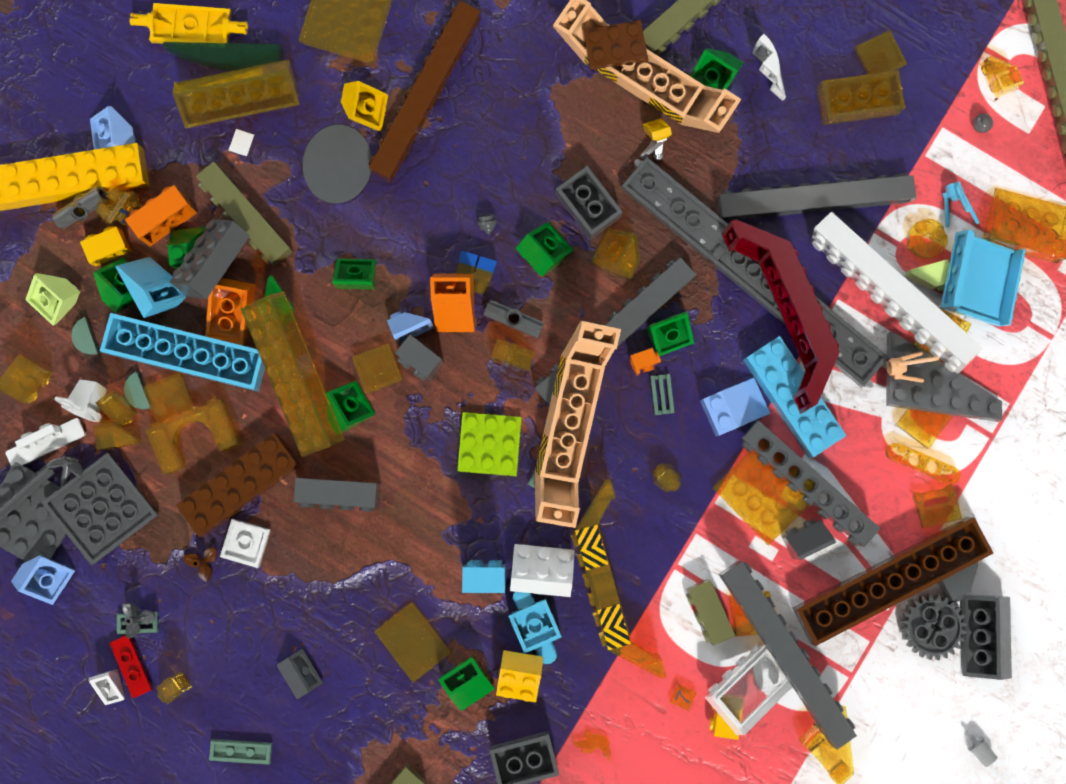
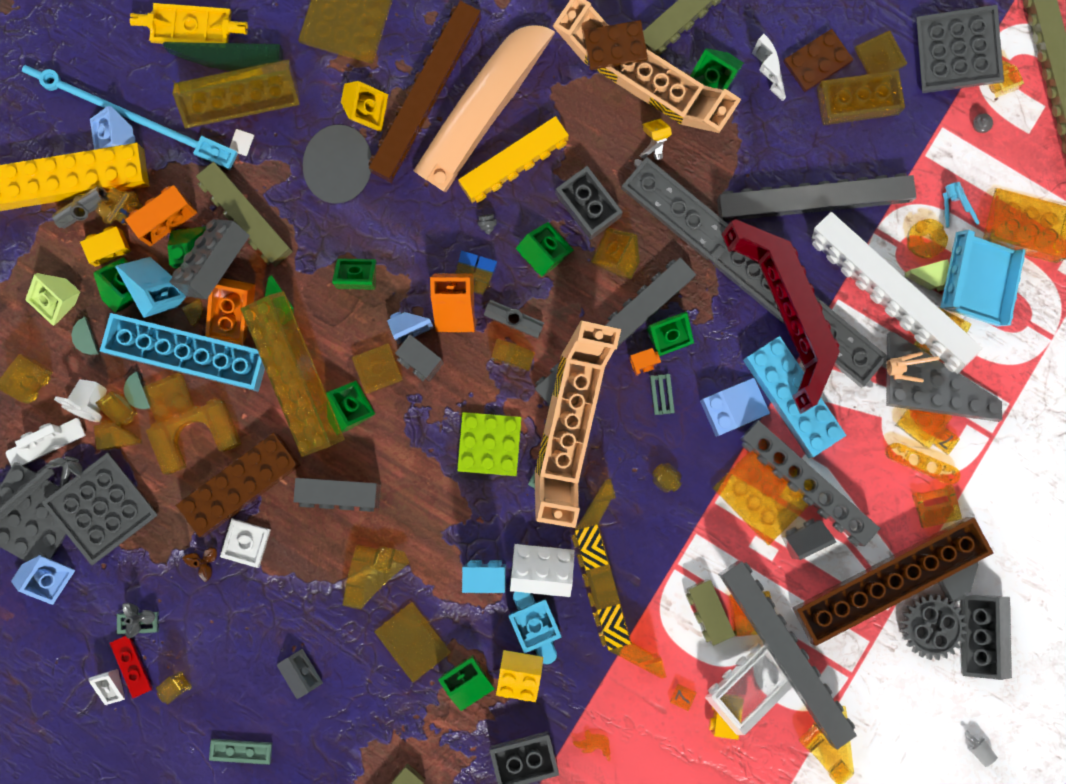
none -> medium azure bar [22,65,238,170]
none -> clear yellow tile [182,299,203,326]
none -> clear yellow panel [343,545,410,610]
none -> light nougat slope [413,25,555,192]
none -> yellow brick [458,116,569,203]
none -> reddish brown plate [783,29,854,93]
none -> dark grey plate [916,5,1004,93]
none -> clear yellow tile [931,427,960,455]

